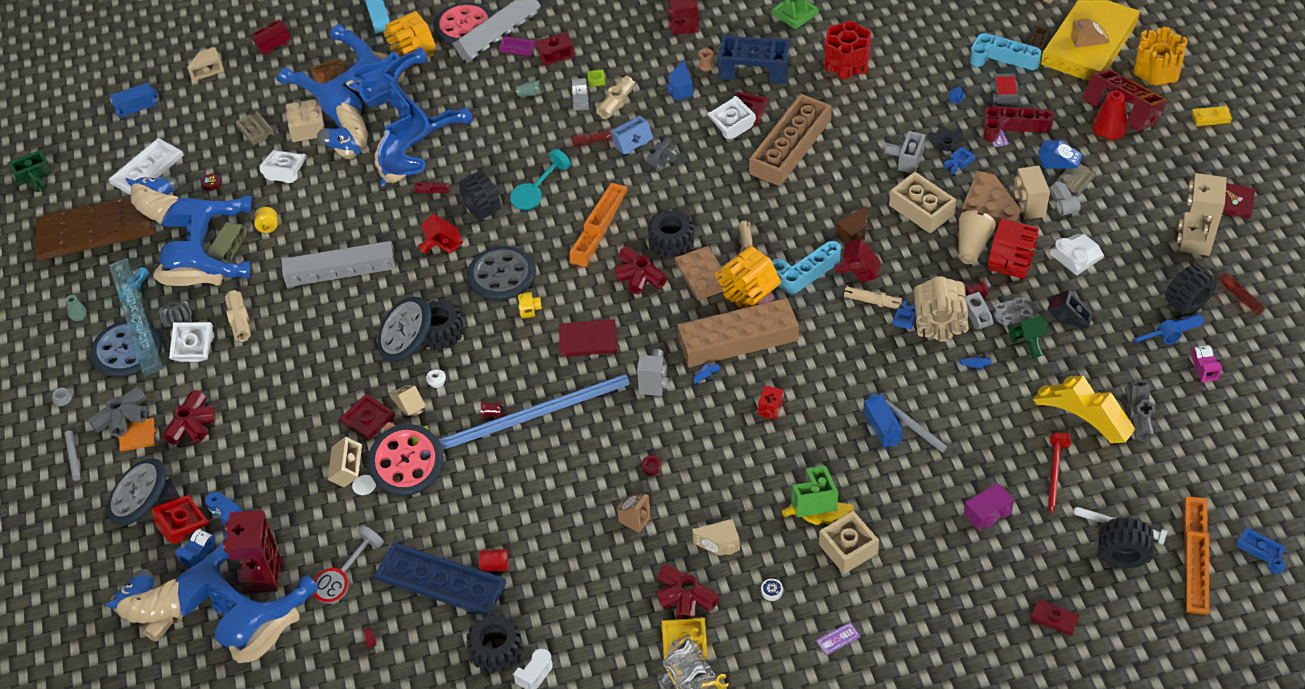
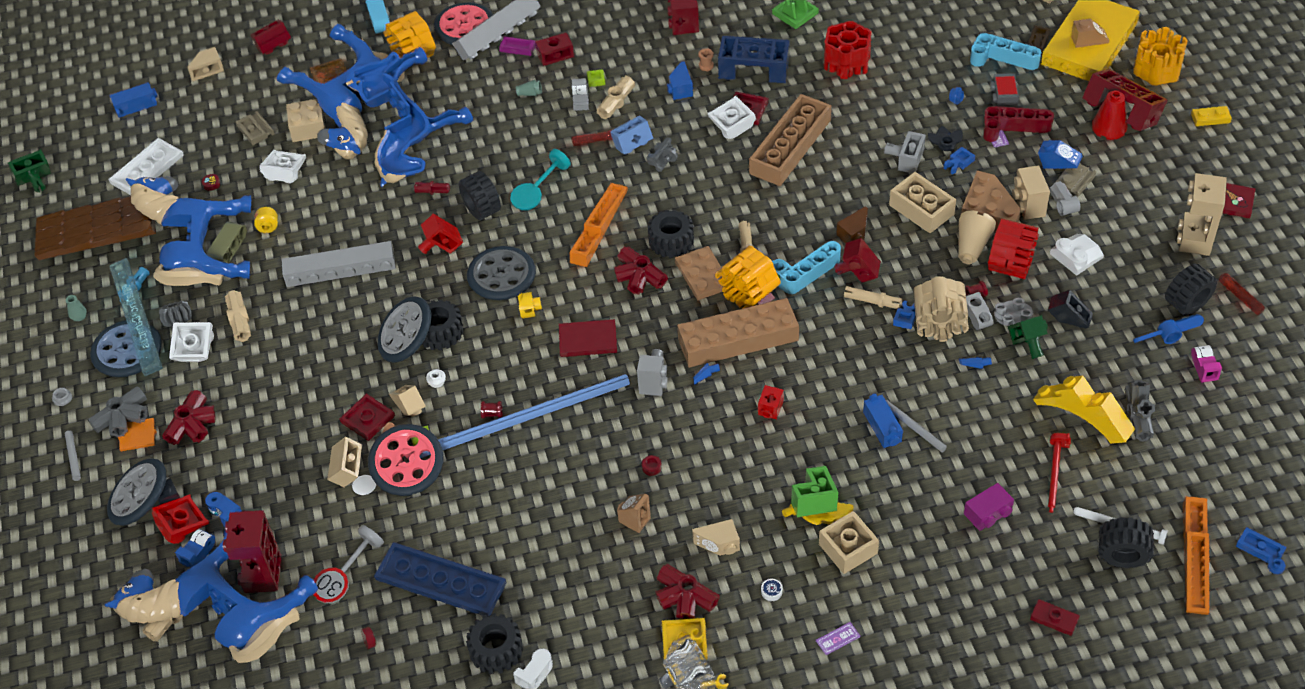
red piece [479,548,508,572] -> none

